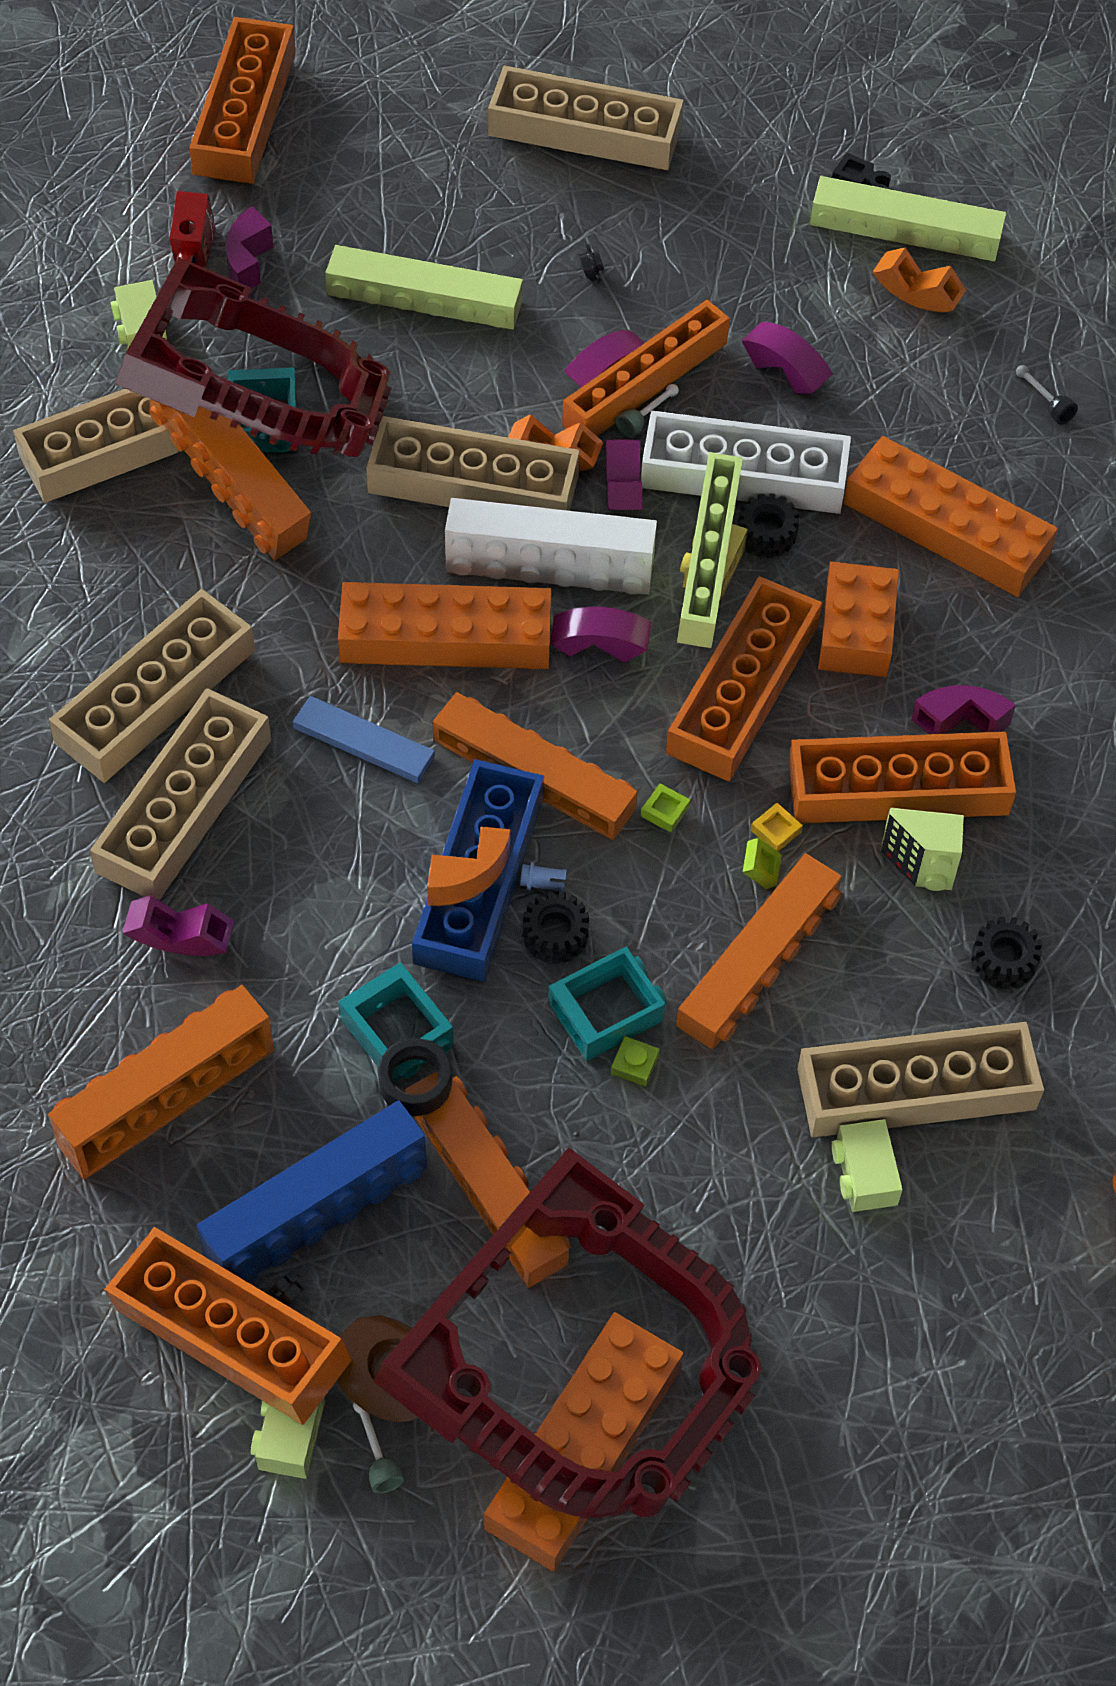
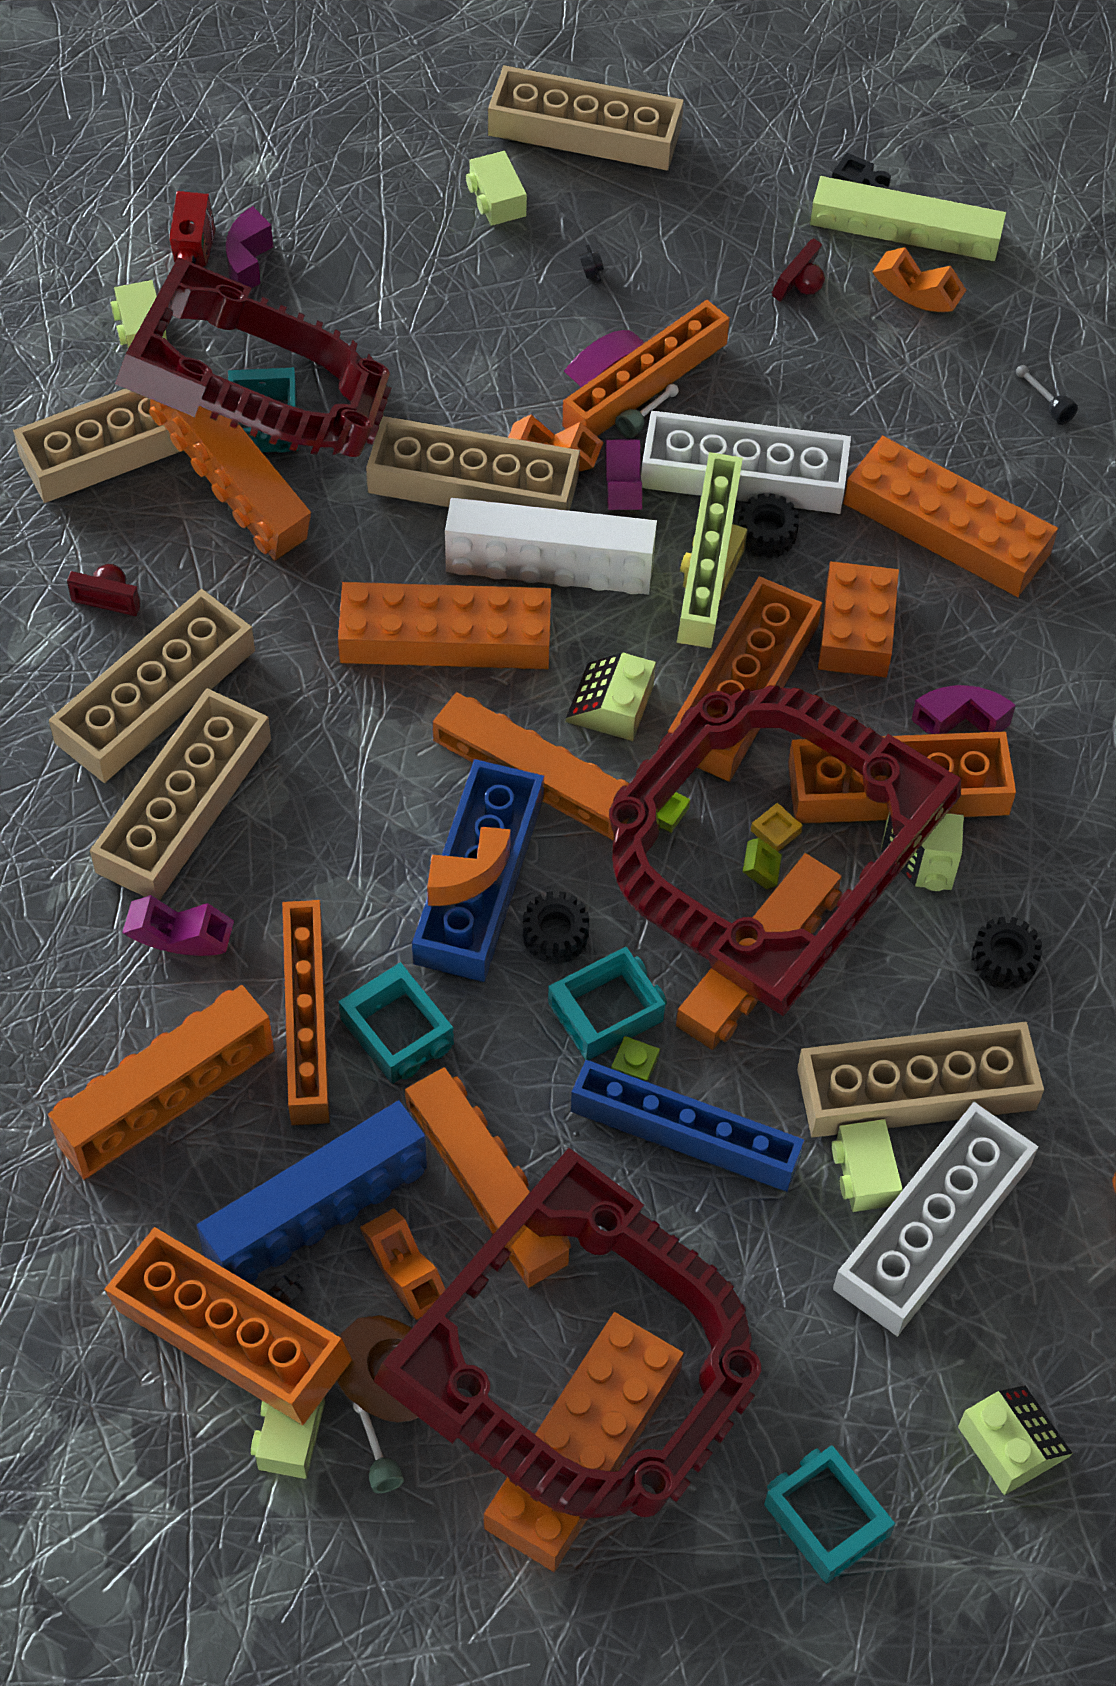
orange brick [189,17,296,184] -> none
medium blue tile [293,696,435,784] -> none
yellowish green brick [325,245,523,330] -> none
black tyre [378,1038,452,1117] -> none
light blue pin [520,862,567,892] -> none
magenta brick [550,607,651,663] -> none
magenta brick [741,322,833,394] -> none
none -> dark red tile [67,564,140,616]
none -> orange brick [282,900,330,1126]
none -> orange brick [360,1208,446,1320]
none -> yellowish green brick [466,151,527,226]
none -> yellowish green slope [566,652,656,741]
none -> blue brick [570,1060,804,1192]
none -> dark red arch [609,685,961,1016]
none -> teal window [764,1445,896,1584]
none -> dark red tile [772,238,825,302]
none -> white brick [833,1102,1039,1337]
none -> yellowish green slope [958,1385,1073,1496]

